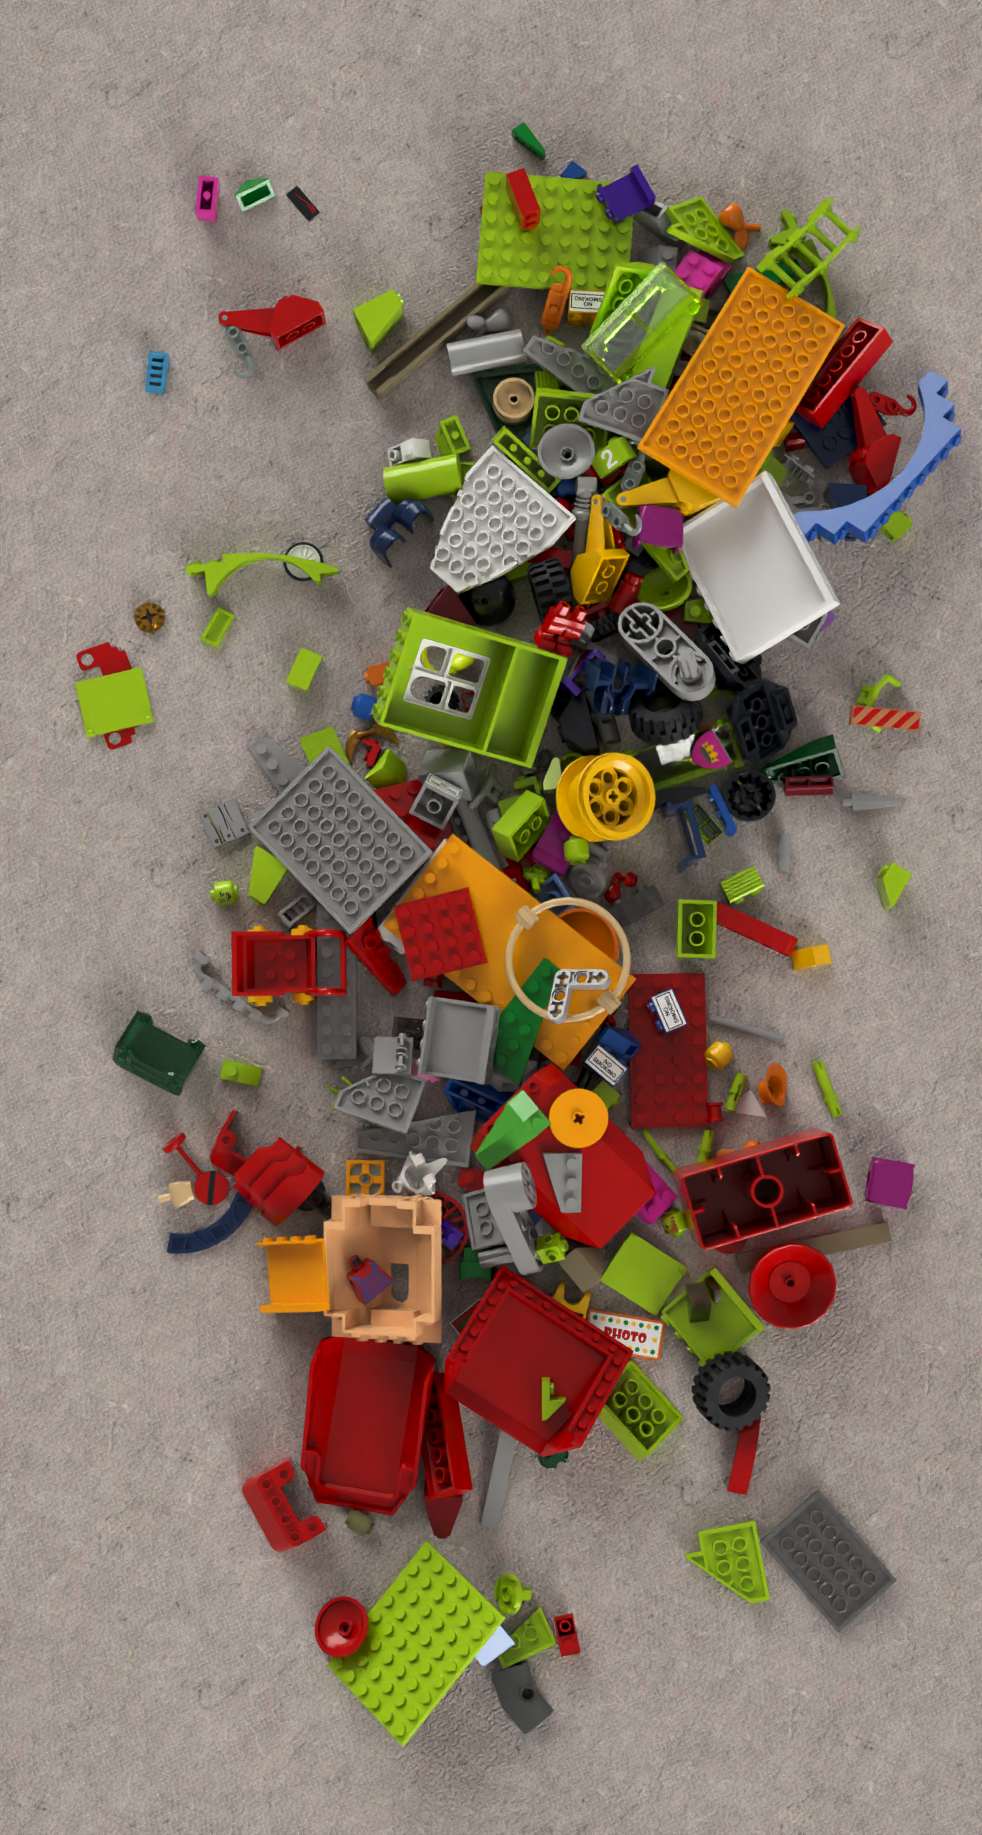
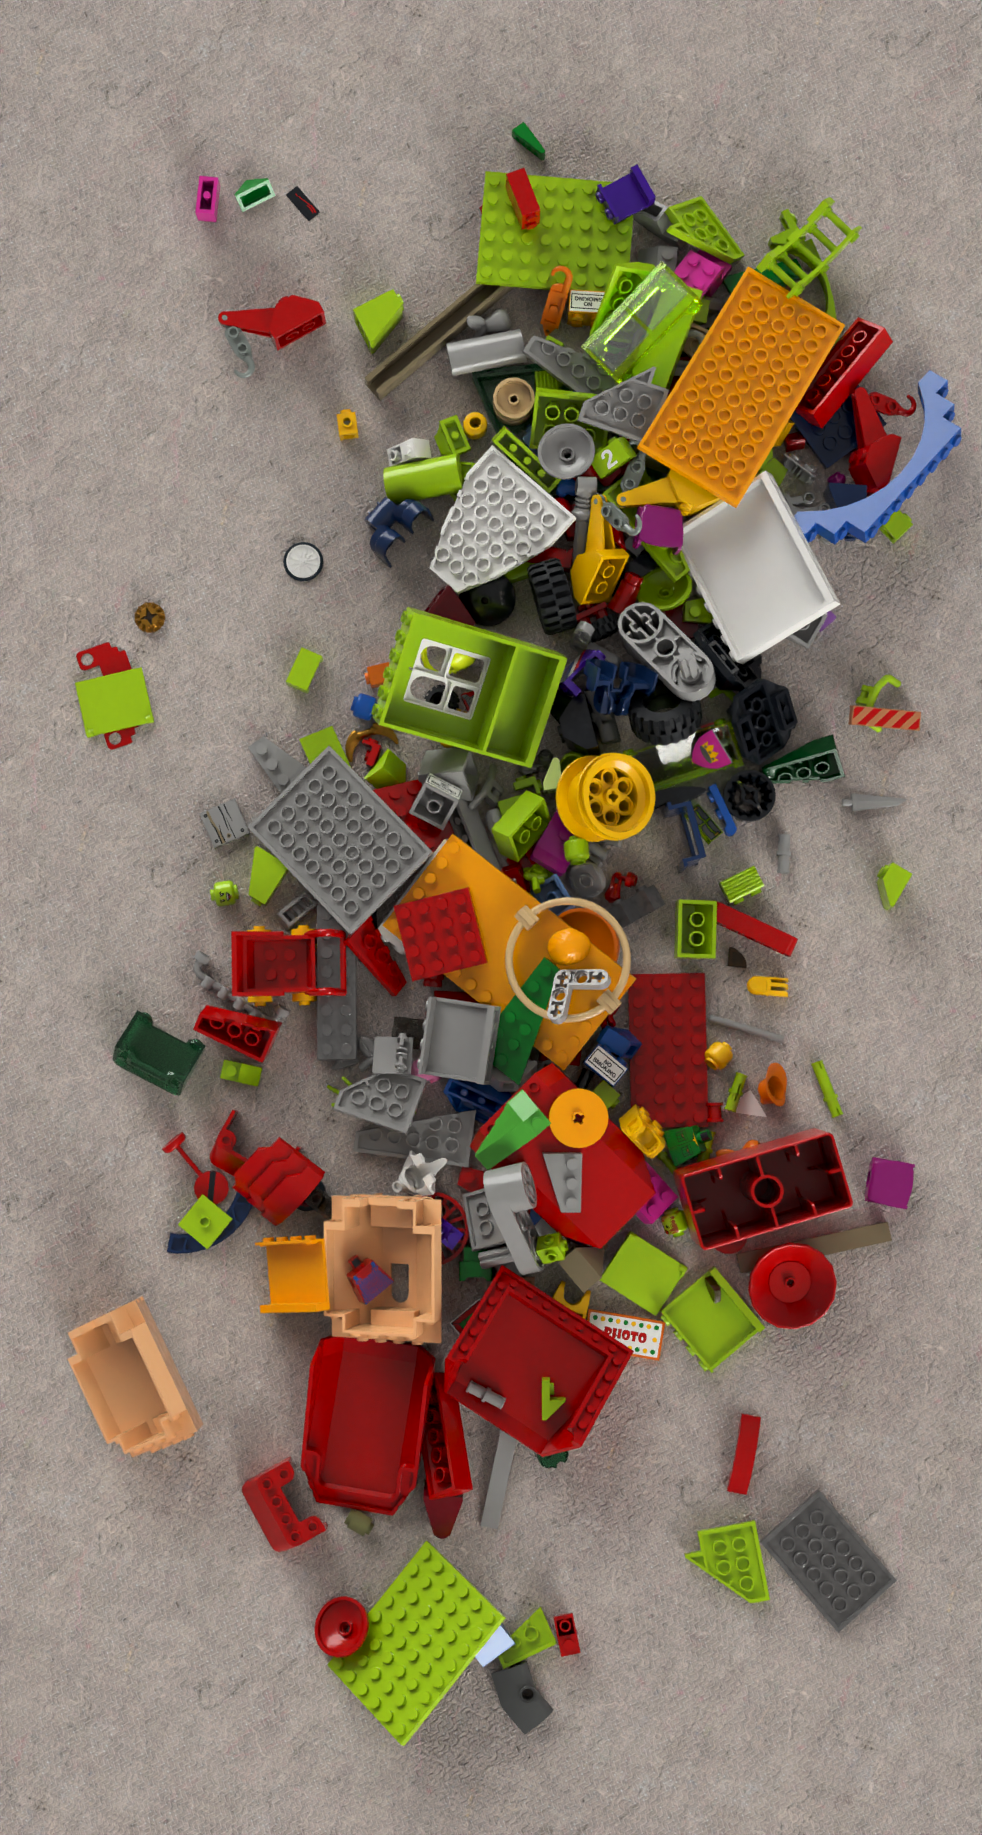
dark azure slope [145,351,170,394] -> none
tan piece [157,1180,195,1208] -> none
lime slope [185,553,340,597] -> none
lime tile [200,607,235,649] -> none
light orange piece [346,1160,385,1196] -> none
lime tile [494,1574,532,1614] -> none
red hips [533,601,586,657] -> none
blue tile [561,160,587,179] -> none
lime slope [598,1360,684,1461] -> none
brick [647,988,687,1034] -> none
clear smoke slope [685,1282,711,1323] -> none
black tyre [692,1351,771,1431] -> none
orange piece [718,203,761,252] -> none
dark red piece [784,776,834,796] -> none
yellow slope [791,944,832,970] -> none
none -> light nougat panel [67,1296,203,1457]
none -> lime plate [178,1194,233,1249]
none -> red wedge [193,1005,282,1063]
none -> yellow brick [336,409,359,440]
none -> yellow head [463,412,487,440]
none -> light grey pin [466,1380,506,1409]
none -> light orange piece [547,928,590,965]
none -> yellow brick [619,1104,665,1159]
none -> green torso [663,1125,712,1167]
none -> dark brown tile [727,947,747,969]
none -> yellow arm [747,976,788,997]
none -> magenta plate [827,471,846,484]

